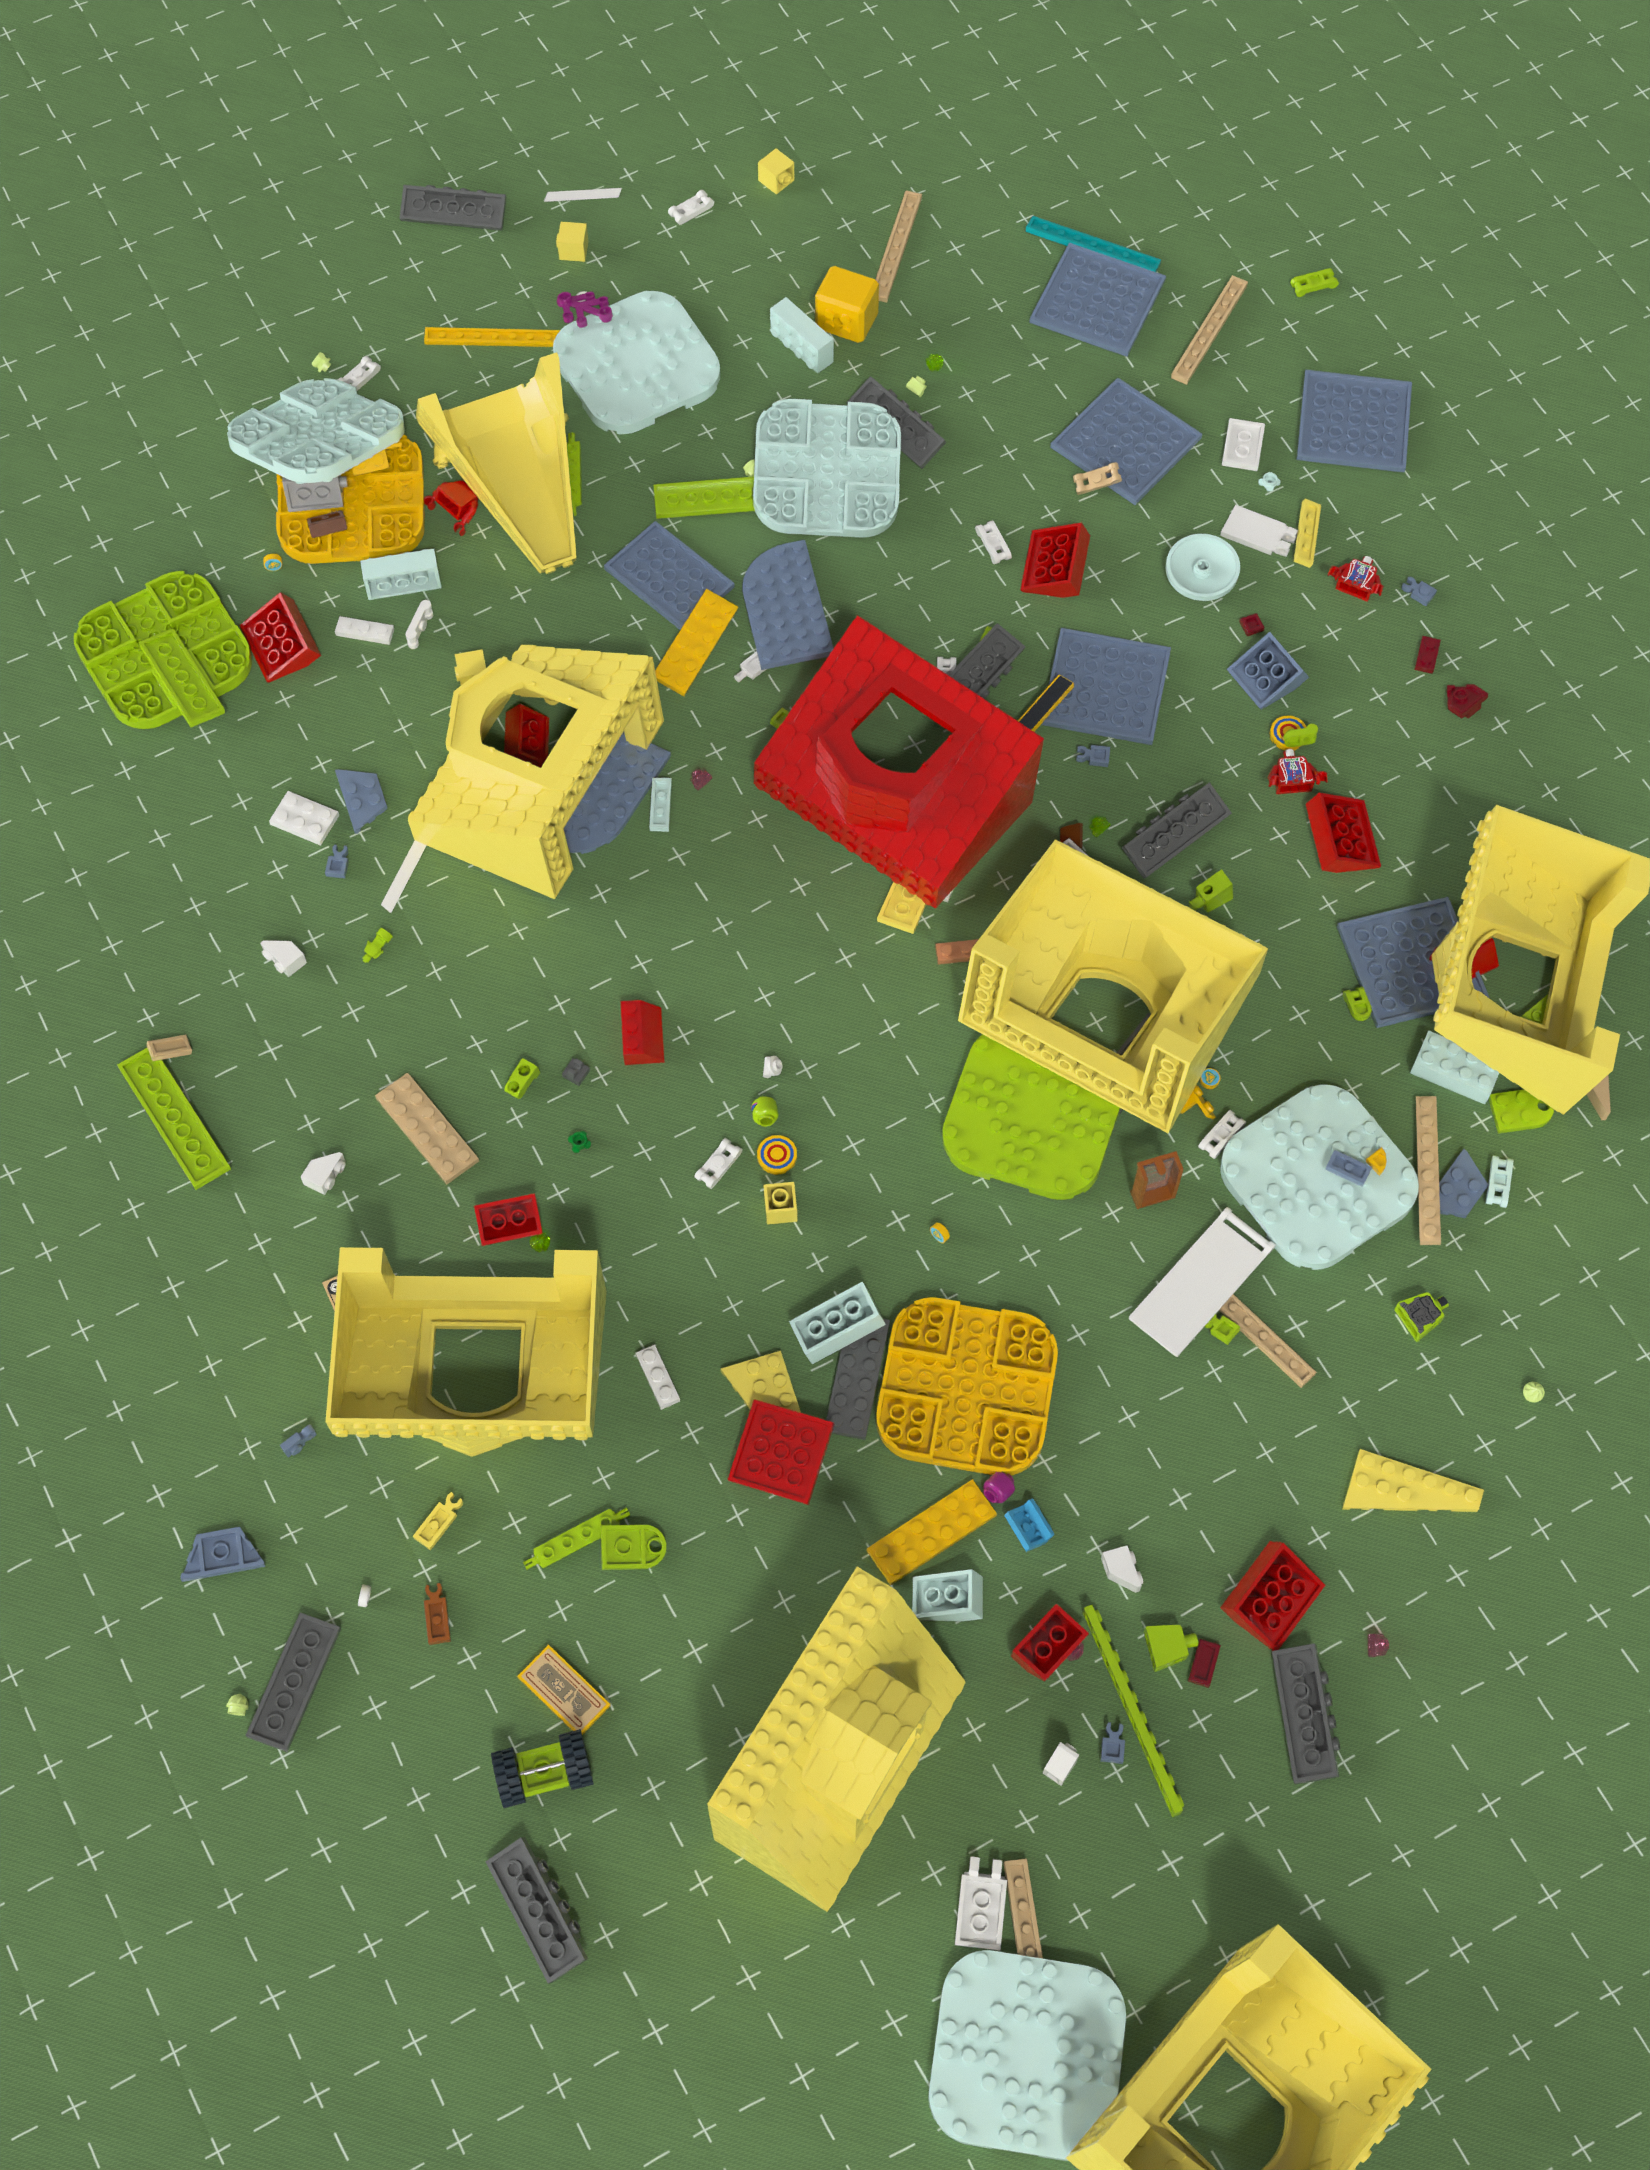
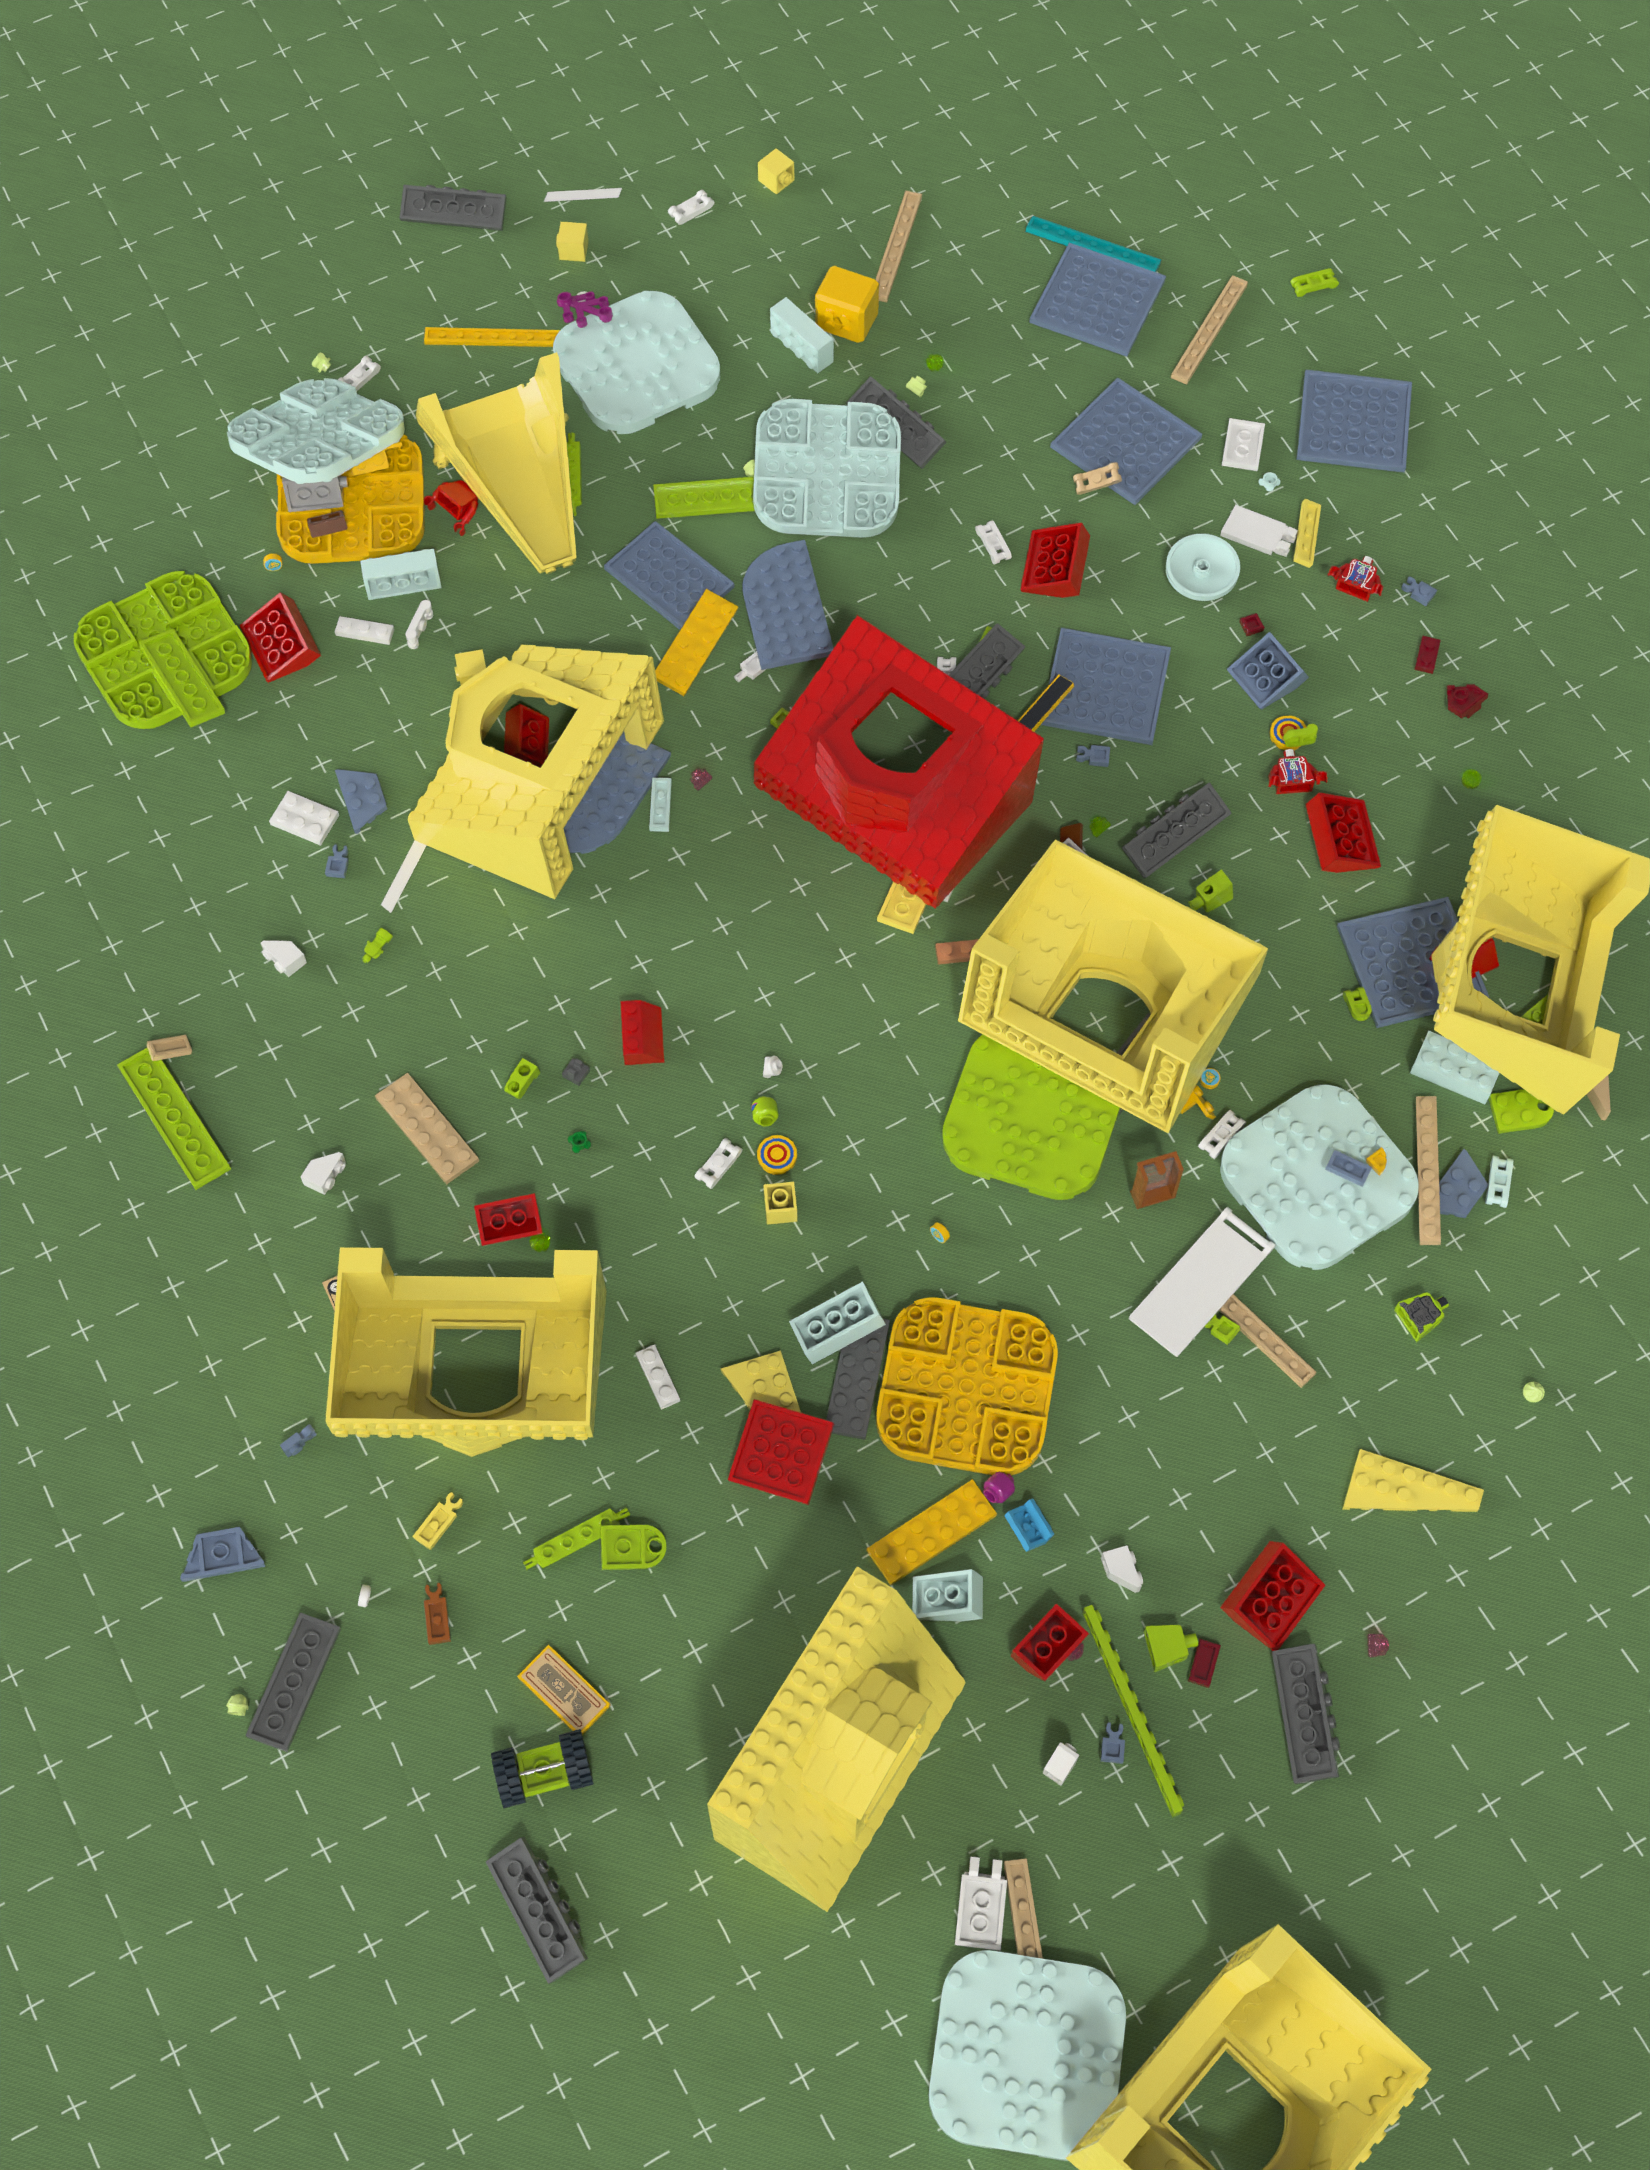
none -> clear neon green tile [1461,769,1482,789]

